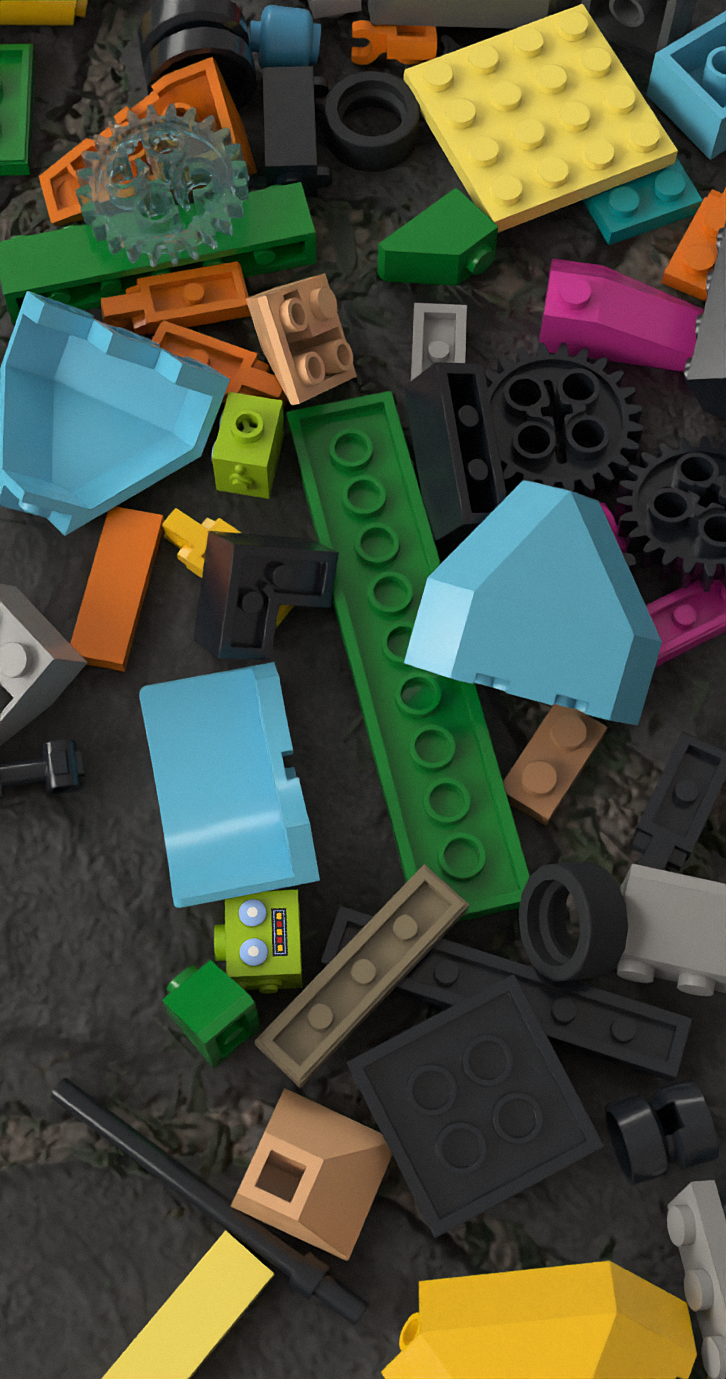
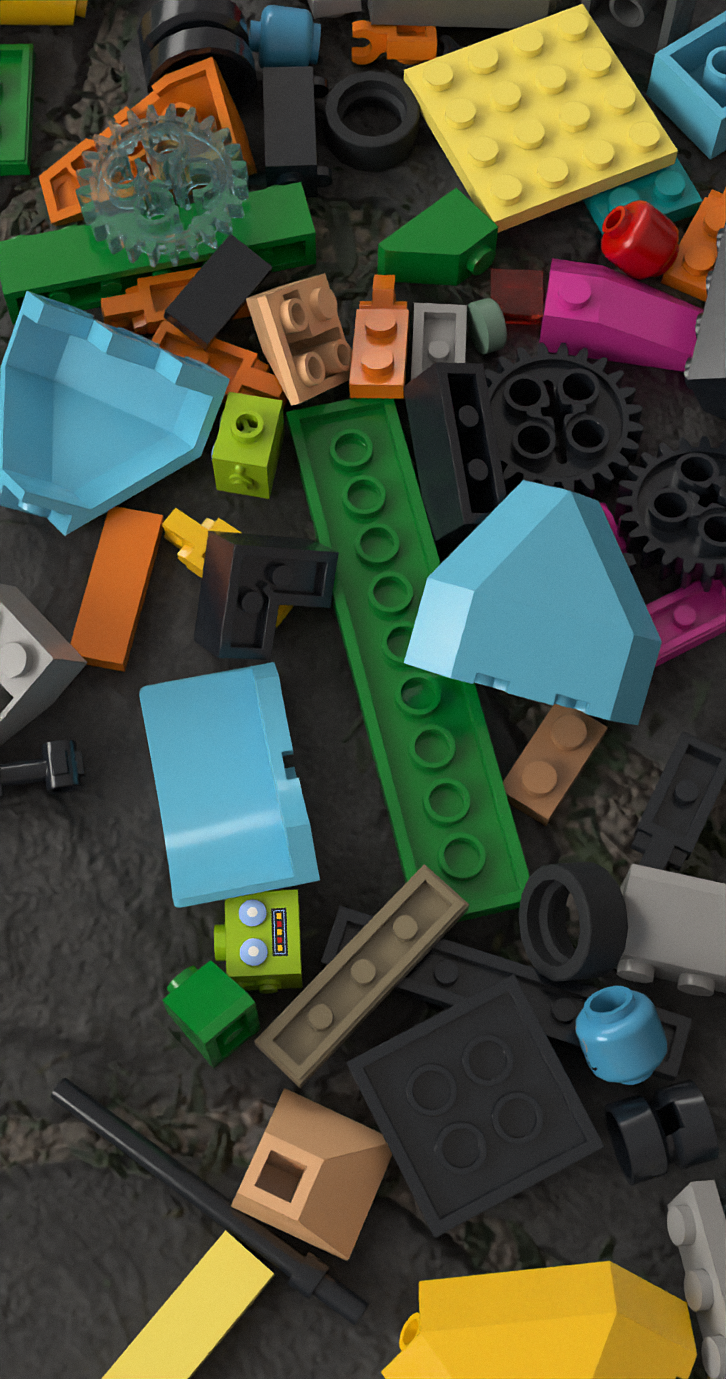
none -> black tile [164,234,273,351]
none -> orange hinge [349,275,410,399]
none -> sand green tile [467,298,507,354]
none -> clear red tile [490,269,543,325]
none -> dark azure head [575,986,667,1085]
none -> red head [601,200,679,280]

